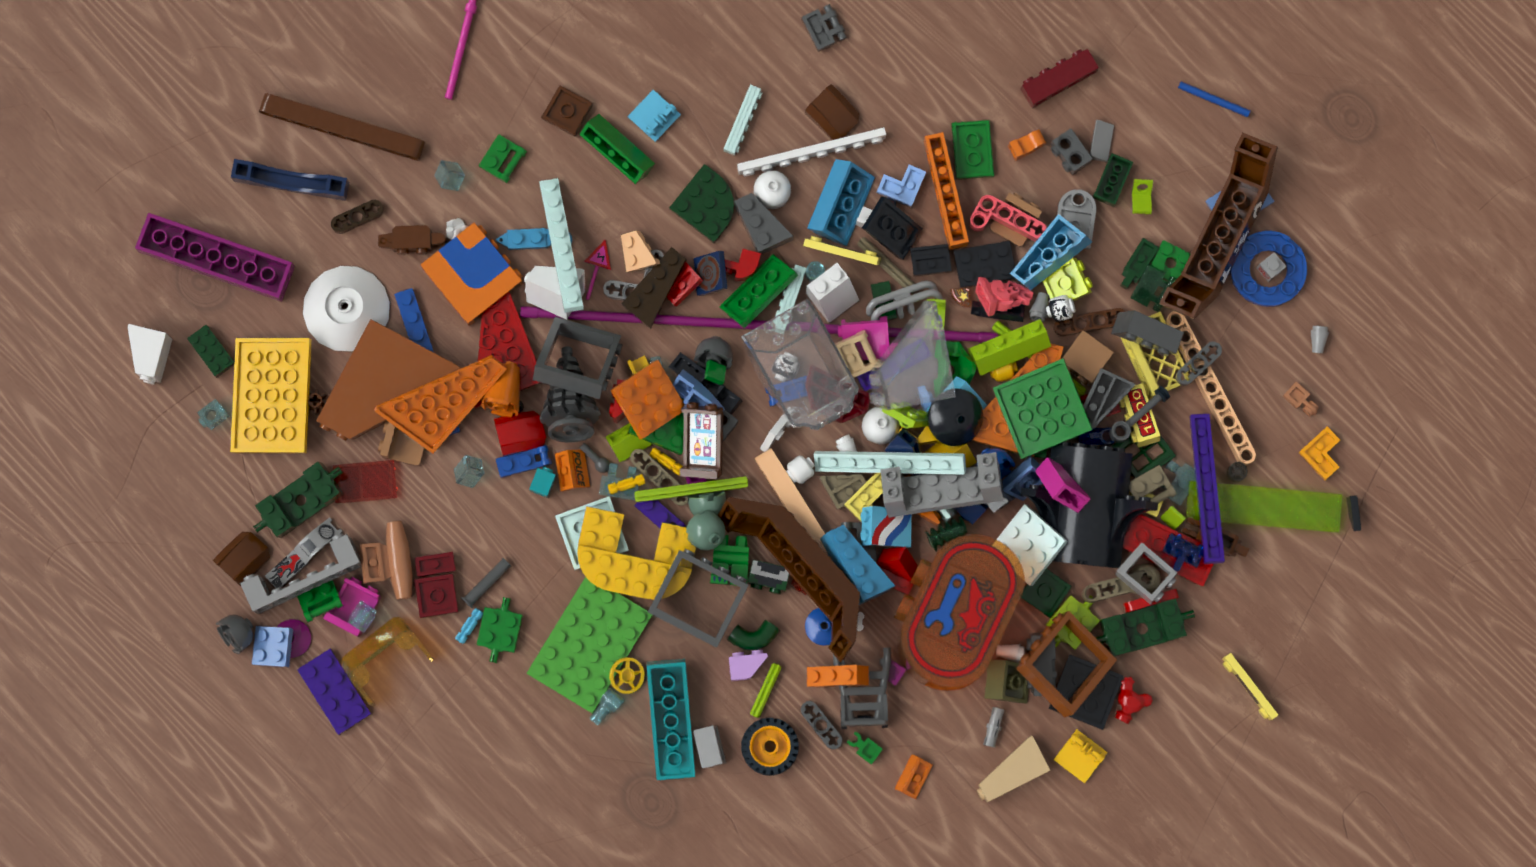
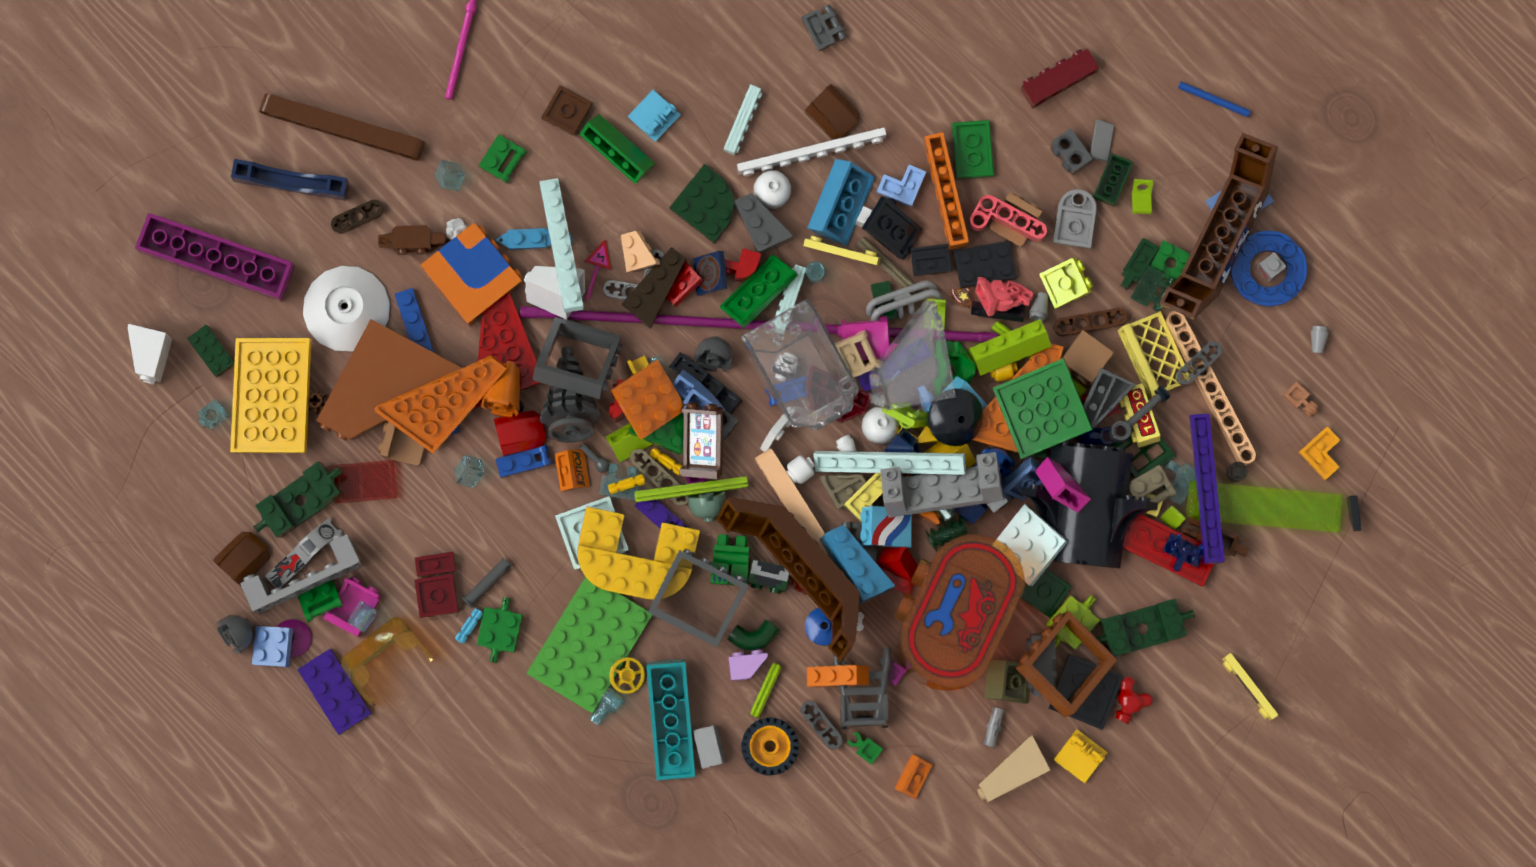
nougat plate [359,521,413,600] -> none
teal brick [529,467,556,498] -> none
sand green cylinder [686,510,726,550] -> none
green tile [704,360,726,385] -> none
white slope [806,263,859,323] -> none
white cone [996,644,1025,663] -> none
orange leg [1008,130,1046,161] -> none
dark azure wedge [1010,214,1092,290] -> none
white head [1046,295,1076,322] -> none
dark tan beam [1082,564,1162,603] -> none
dark grey wedge [1111,310,1184,356] -> none
light grey window [1115,543,1177,605] -> none
red beam [1123,589,1179,613] -> none

